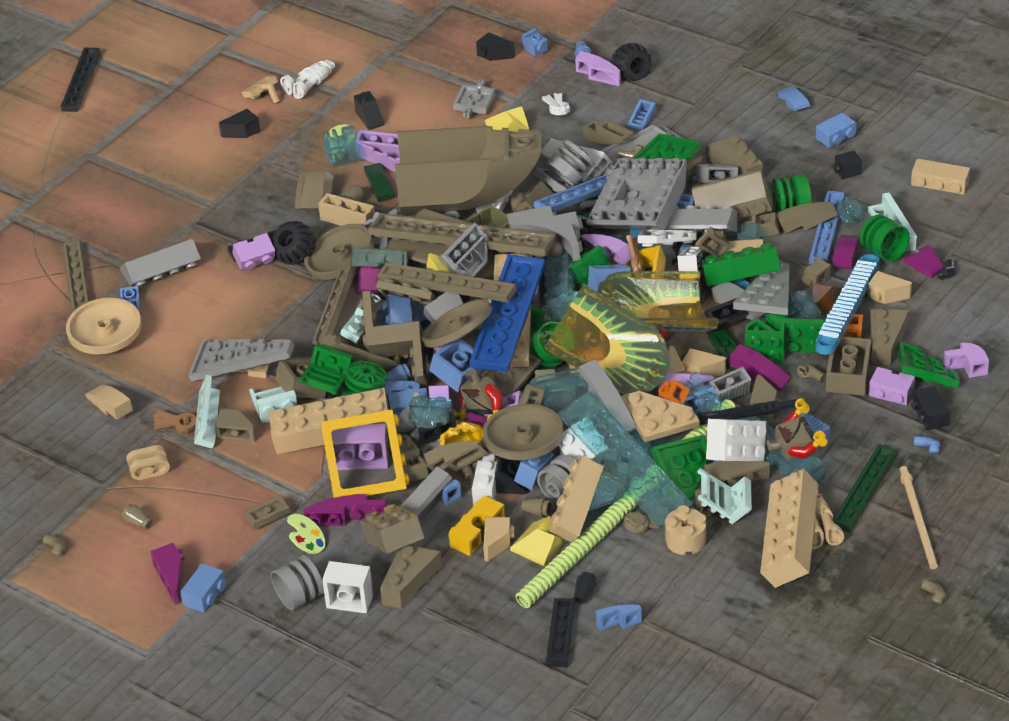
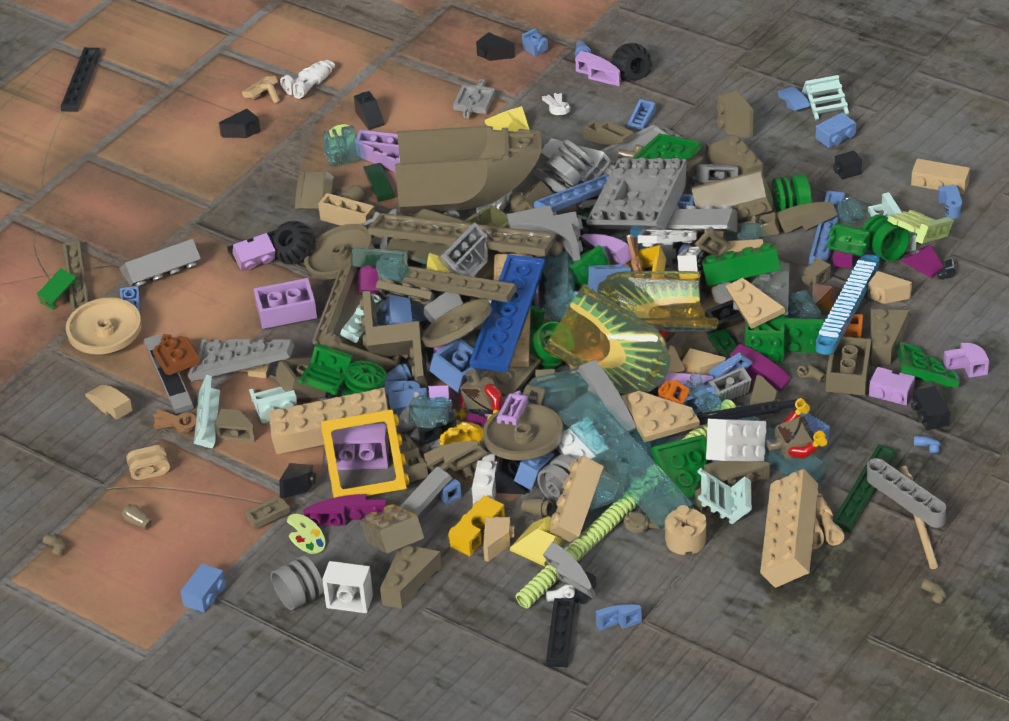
magenta slope [150,543,185,605] -> none
none -> green hinge [37,268,77,310]
none -> tile [144,334,194,414]
none -> dark orange tile [153,334,201,375]
none -> lavender brick [253,278,317,329]
none -> black slope [279,463,316,498]
none -> clear light blue brick [376,254,408,282]
none -> lavender tile [497,394,529,425]
none -> light grey slope [543,541,596,598]
none -> white arm [546,584,575,602]
none -> medium blue slope [708,352,752,379]
none -> dark tan slope [717,91,753,138]
none -> tan wing [726,278,785,329]
none -> light aqua plate [802,75,849,121]
none -> green hinge [827,223,870,256]
none -> light grey beam [867,458,946,528]
none -> yellowish green fence [887,210,954,244]
none -> medium blue leg [938,185,962,219]

